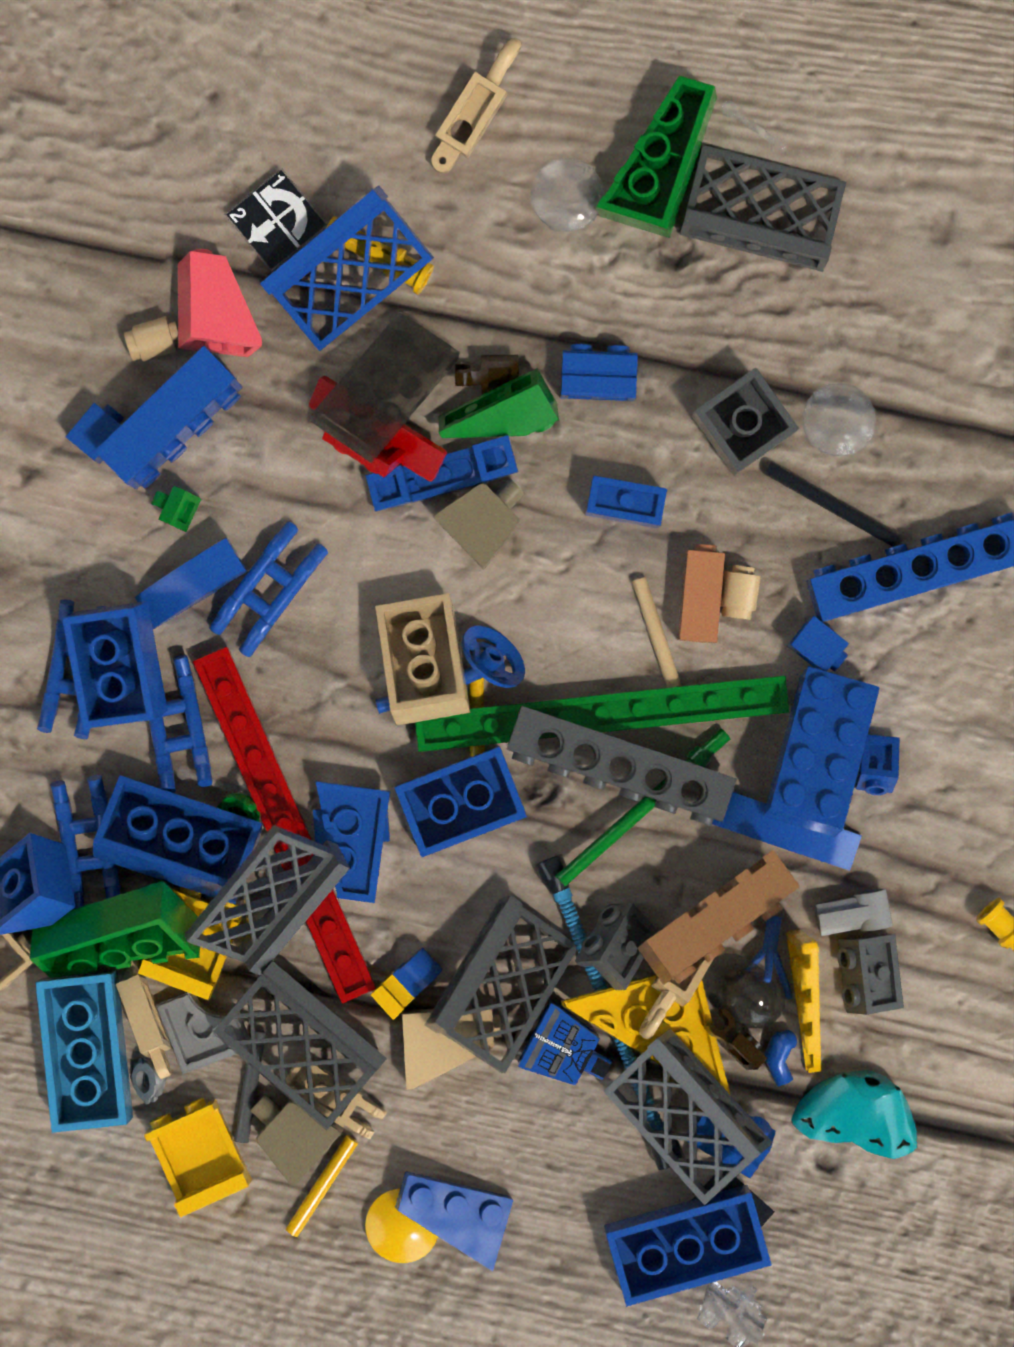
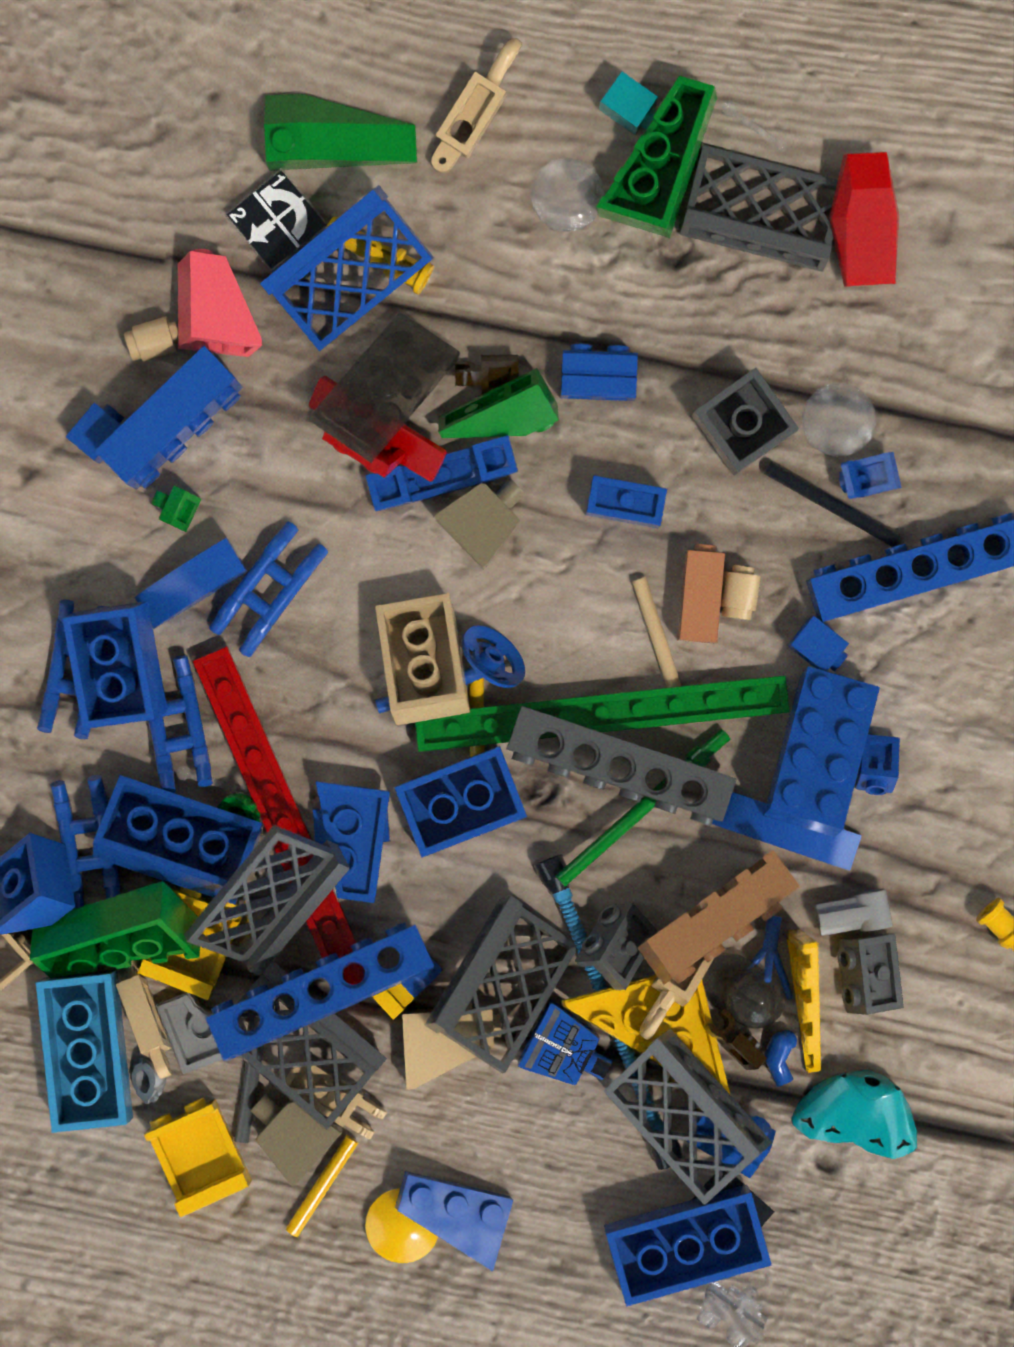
none -> blue brick [205,922,434,1062]
none -> green wedge [264,94,417,171]
none -> teal brick [599,71,659,135]
none -> red piece [829,152,899,287]
none -> blue bracket [839,452,902,499]

